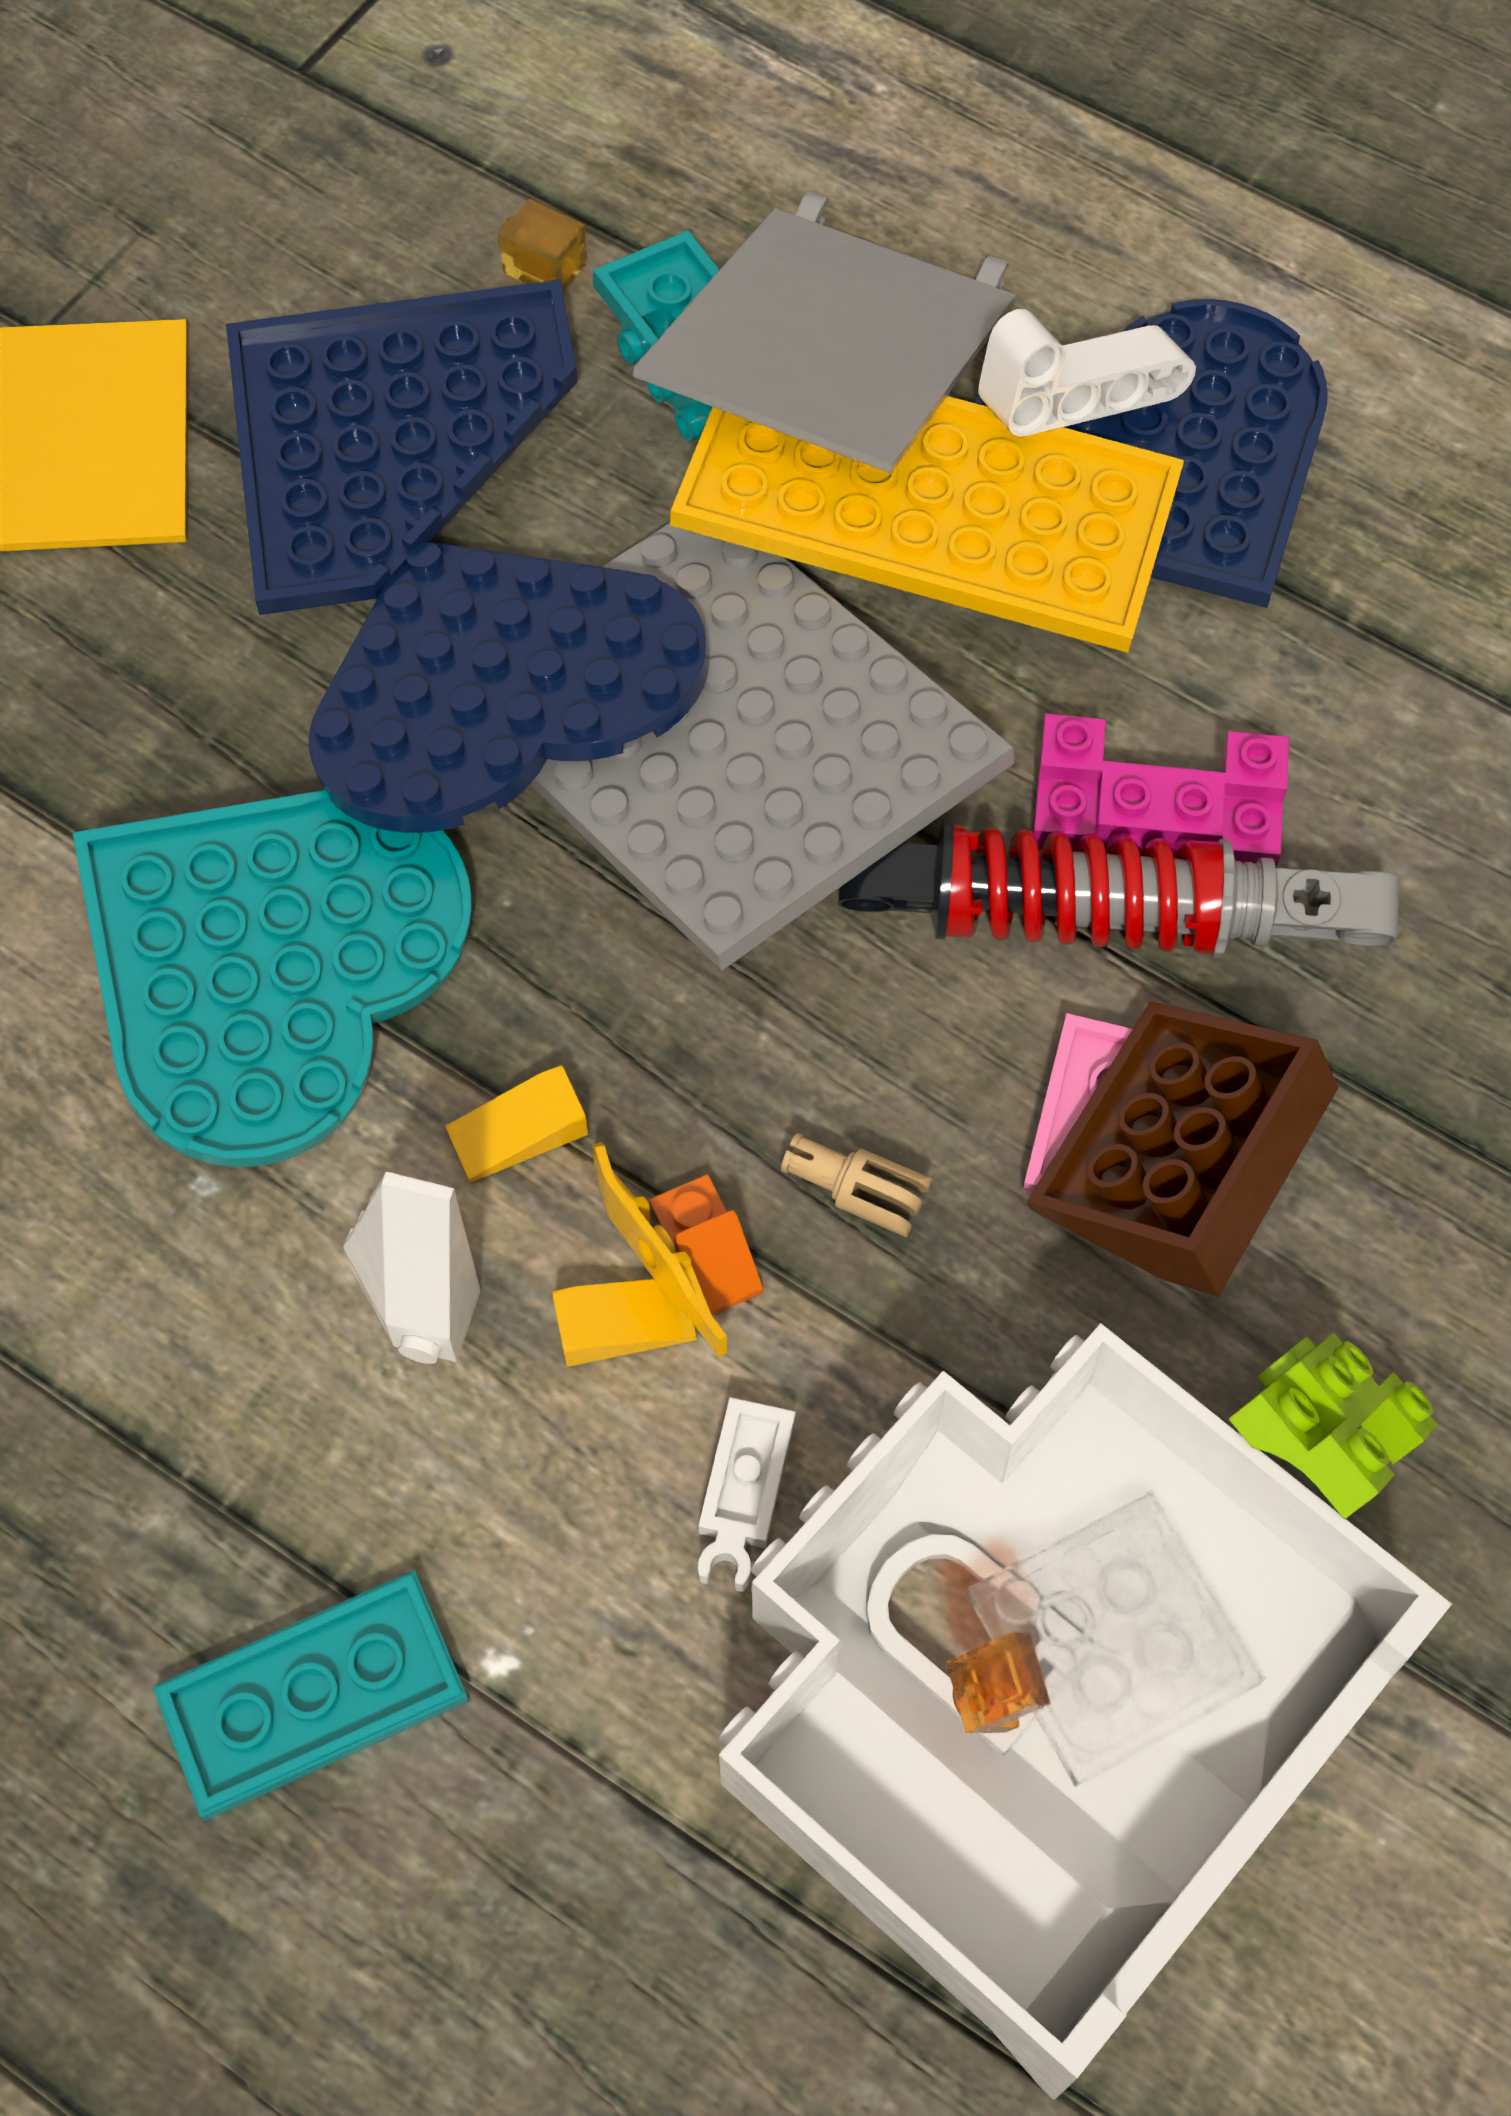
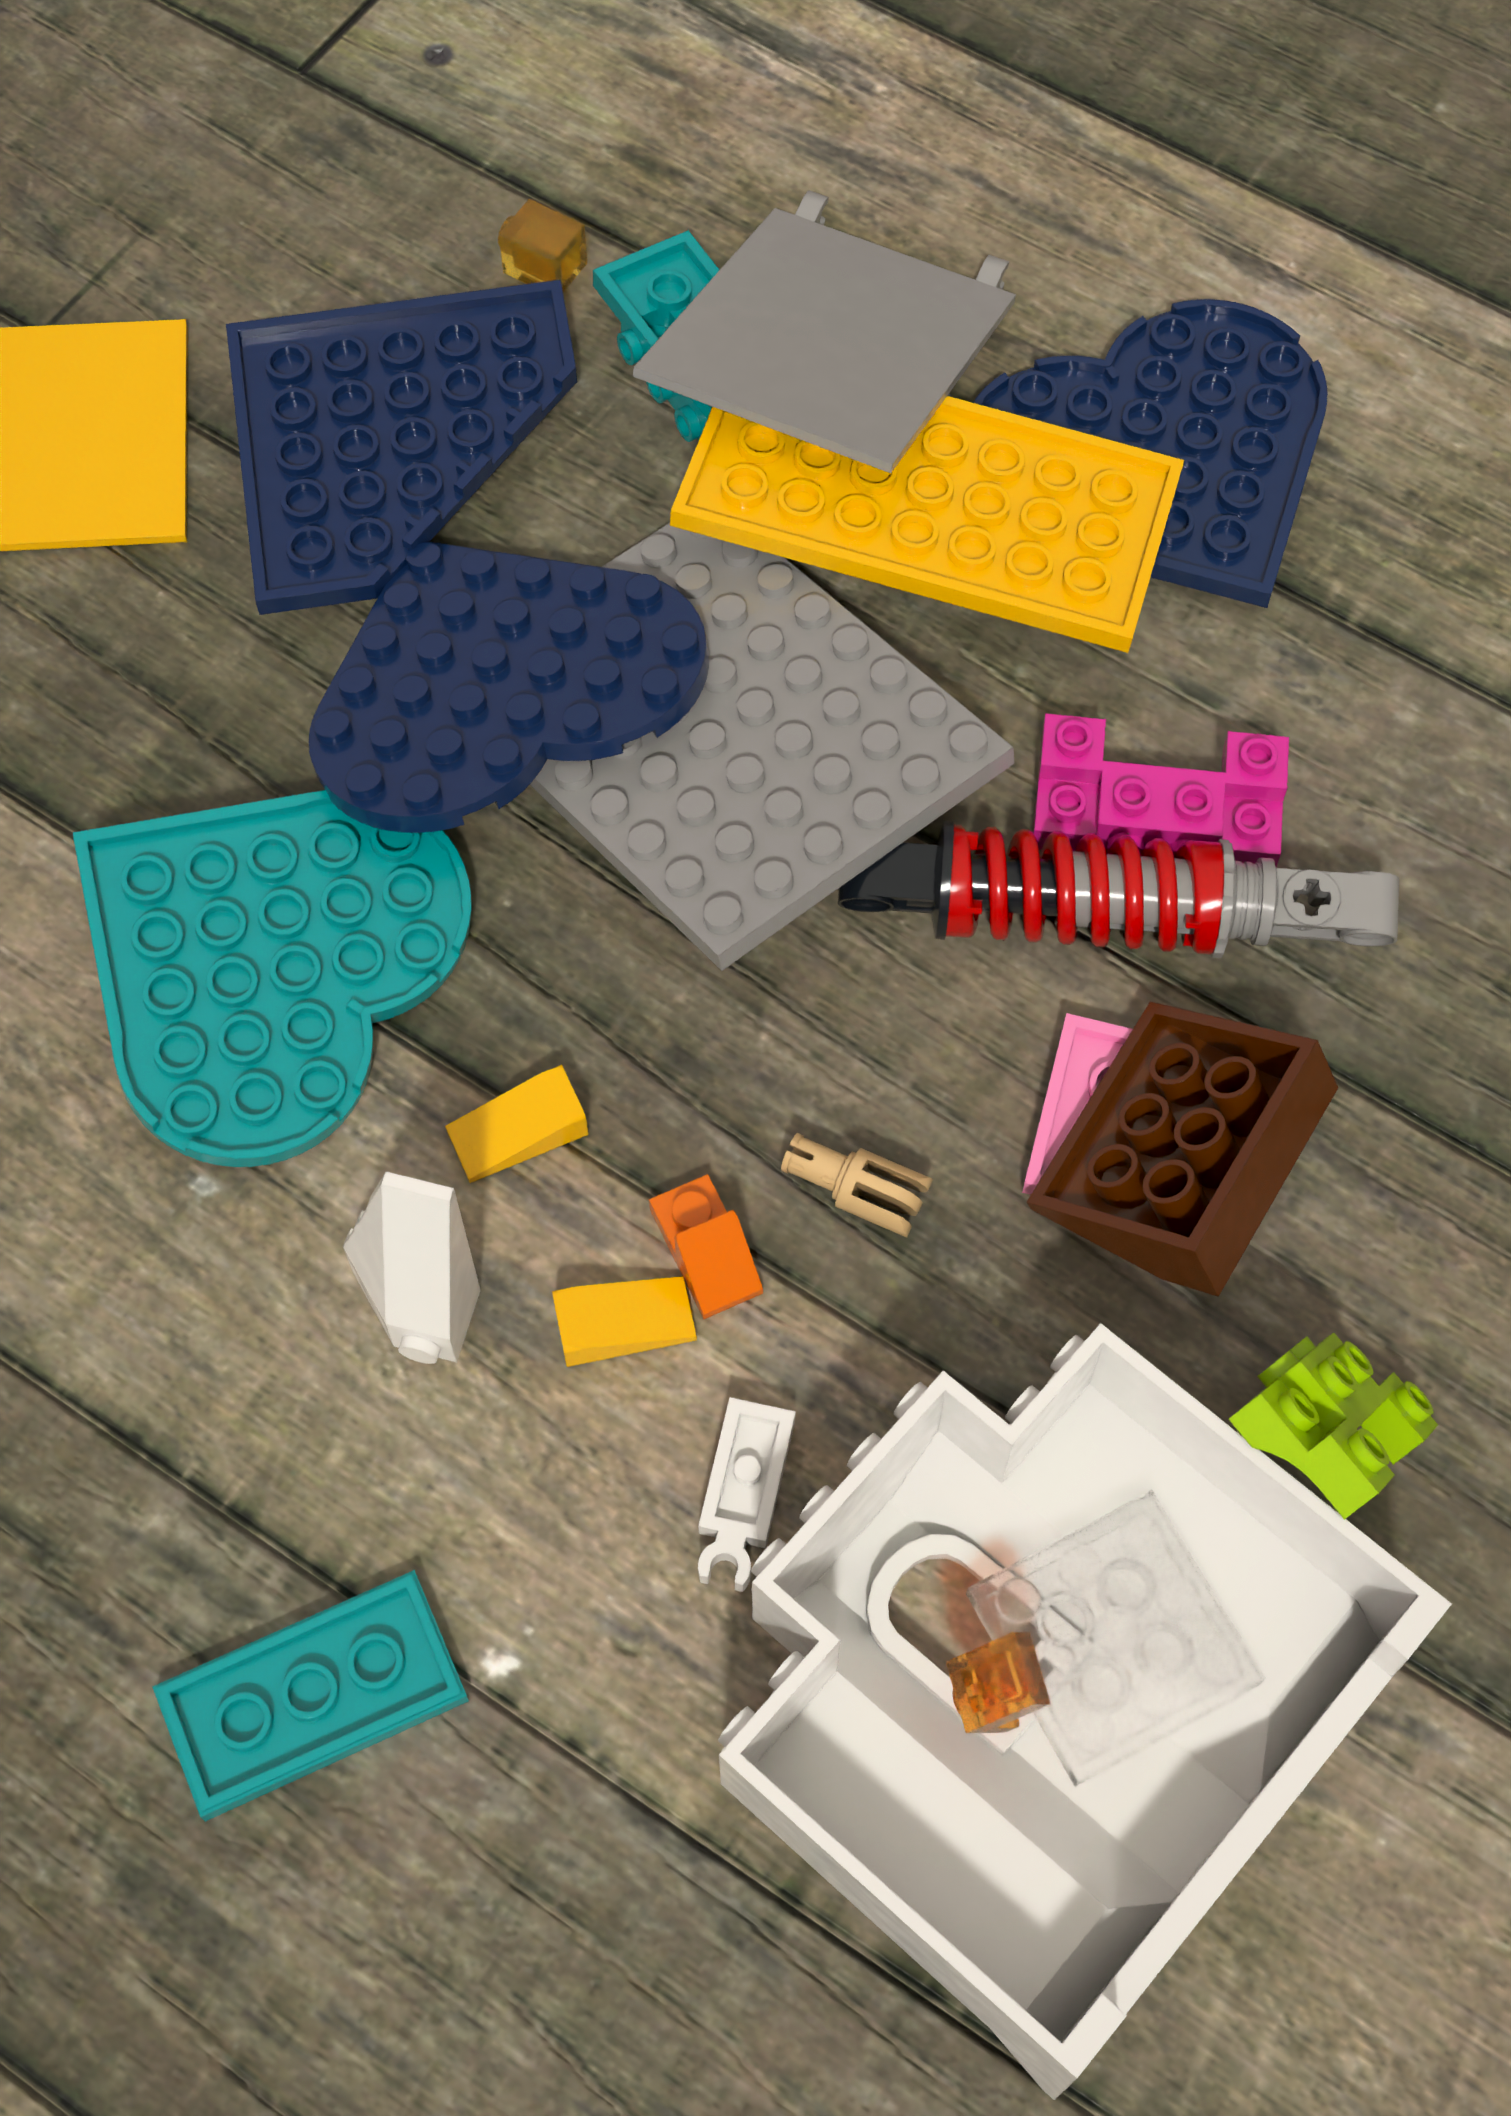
yellow piece [592,1142,727,1357] -> none
white beam [978,309,1196,437] -> none

